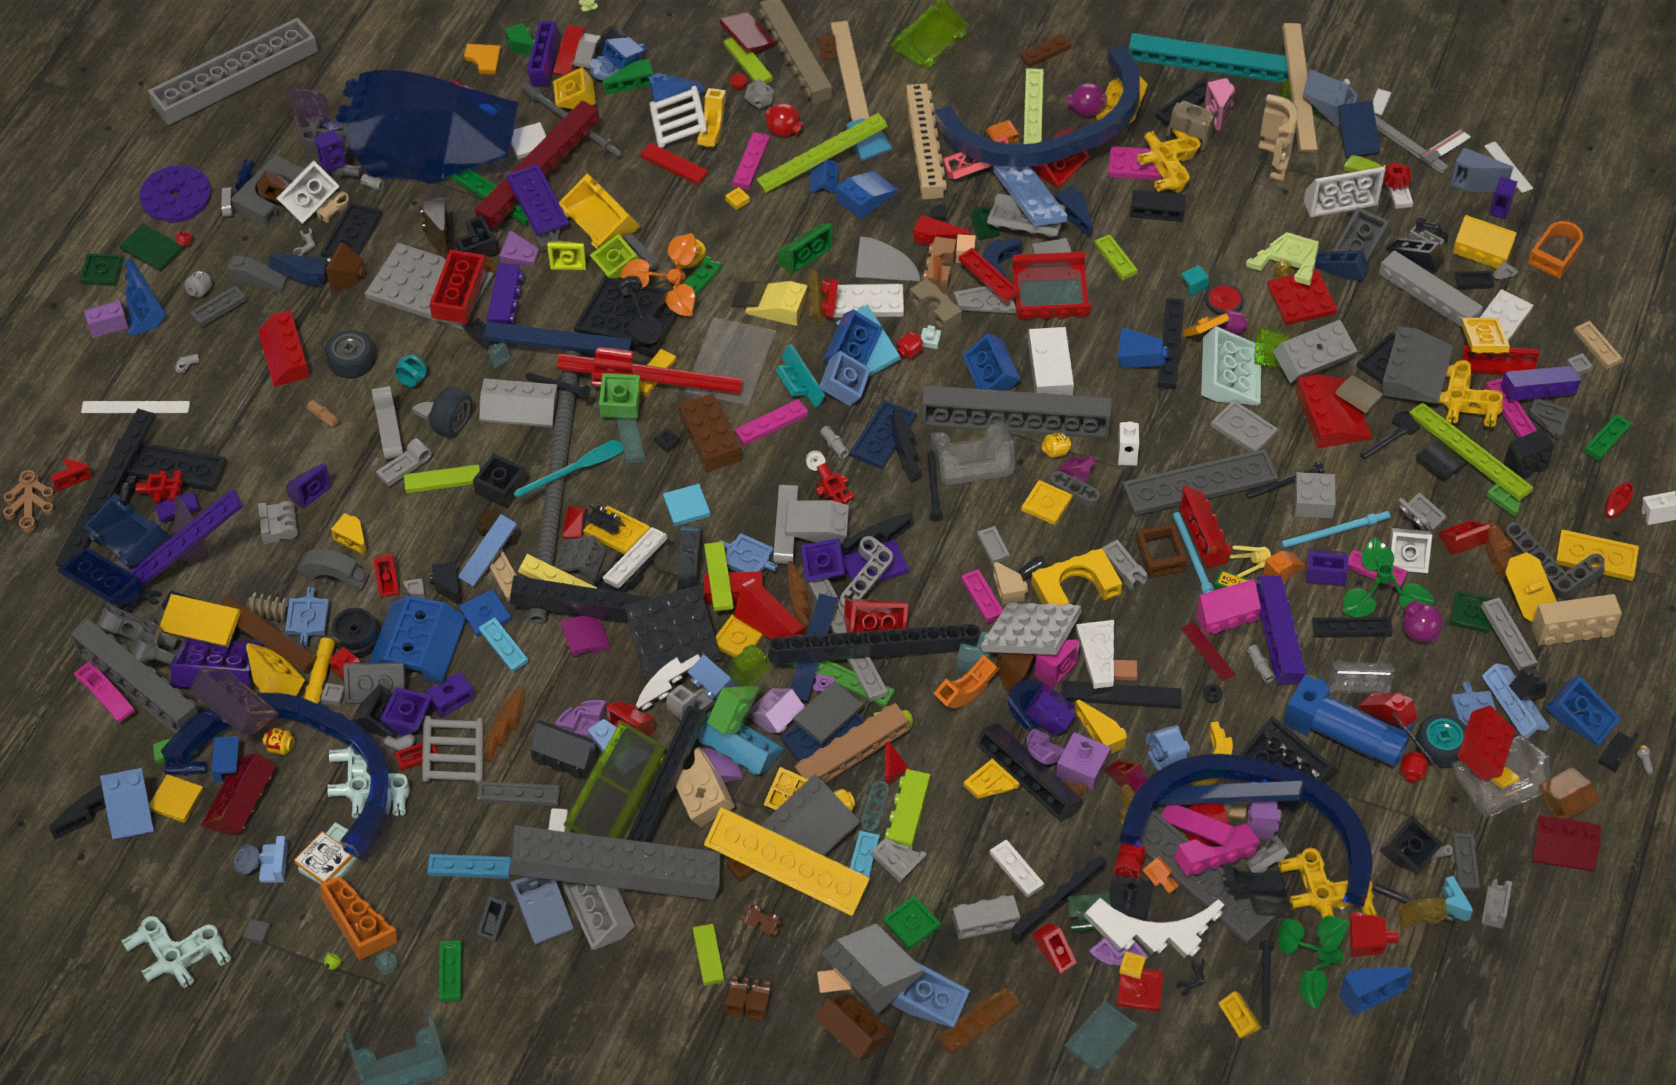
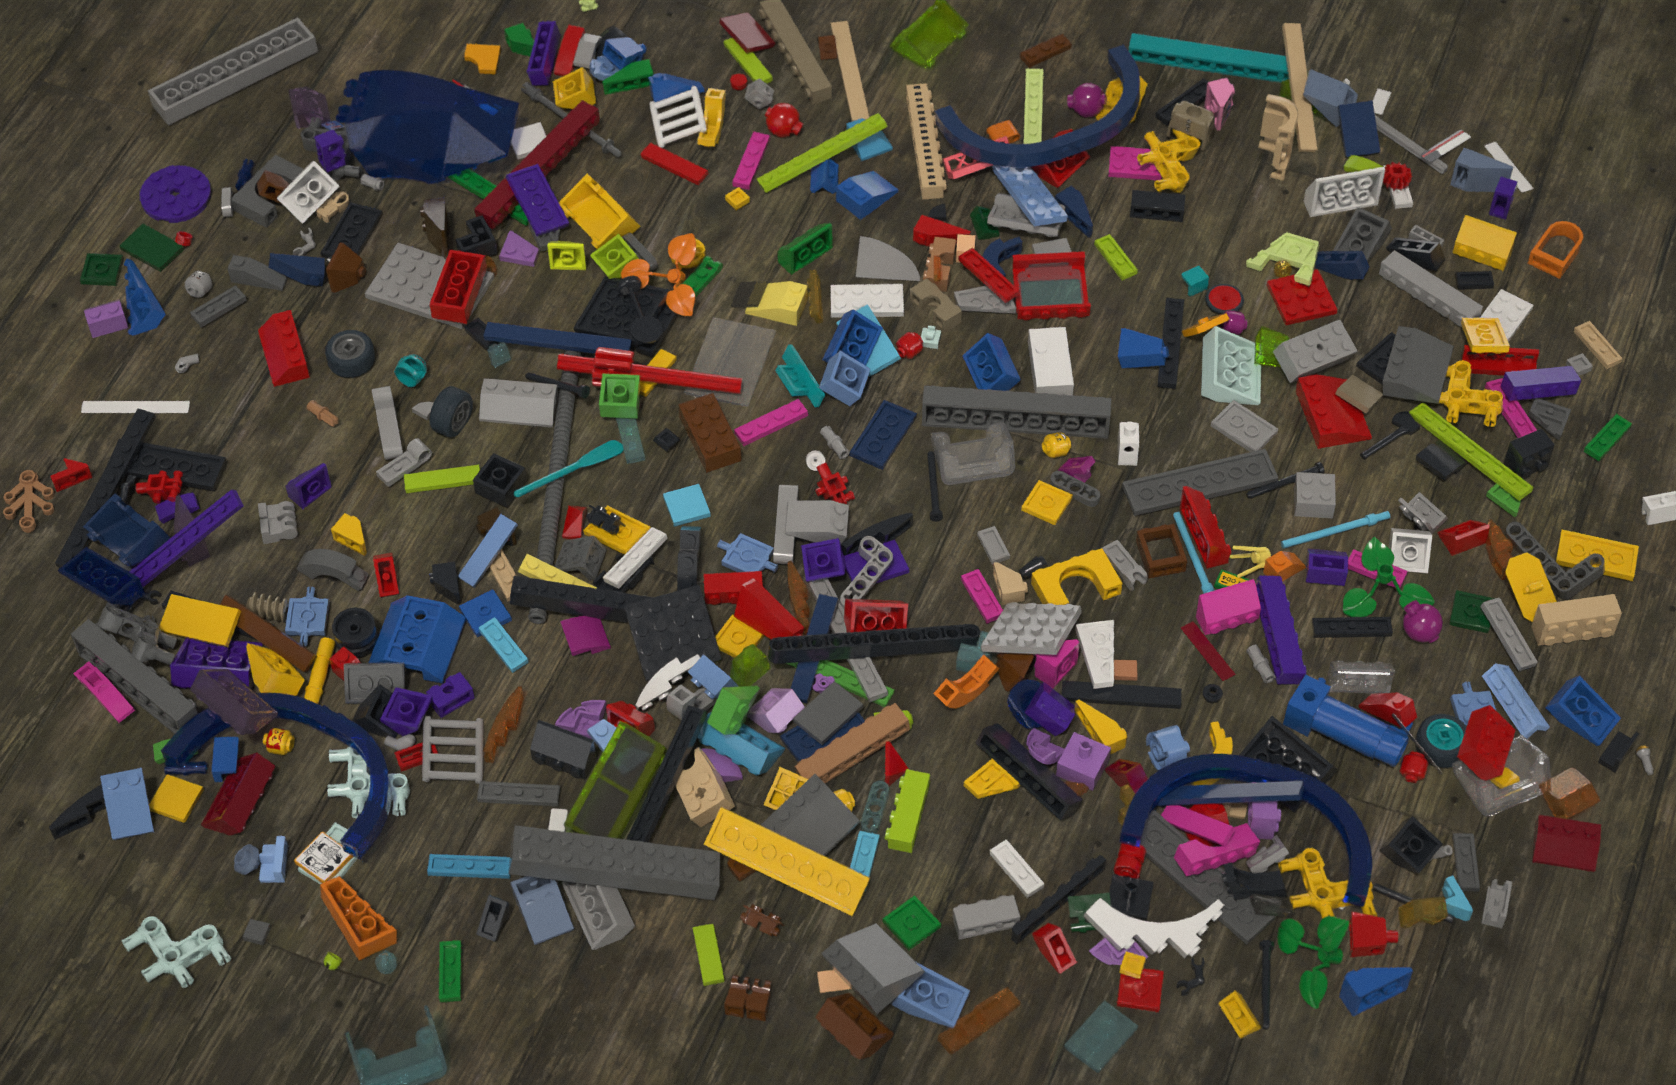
light grey tile [320,683,345,706] -> none
light grey tile [403,578,425,598] -> none
dark purple brick [487,263,524,325] -> none
lime tile [704,542,733,611] -> none
red plate [820,277,838,317] -> none
light grey wing [870,838,927,882] -> none
black slope [891,407,921,483] -> none
orange plate [1143,856,1179,893] -> none
black arm [1415,218,1449,243] -> none
light grey tile [1492,261,1519,280] -> none
black slope [1509,668,1547,700] -> none
red arm [1605,482,1633,519] -> none

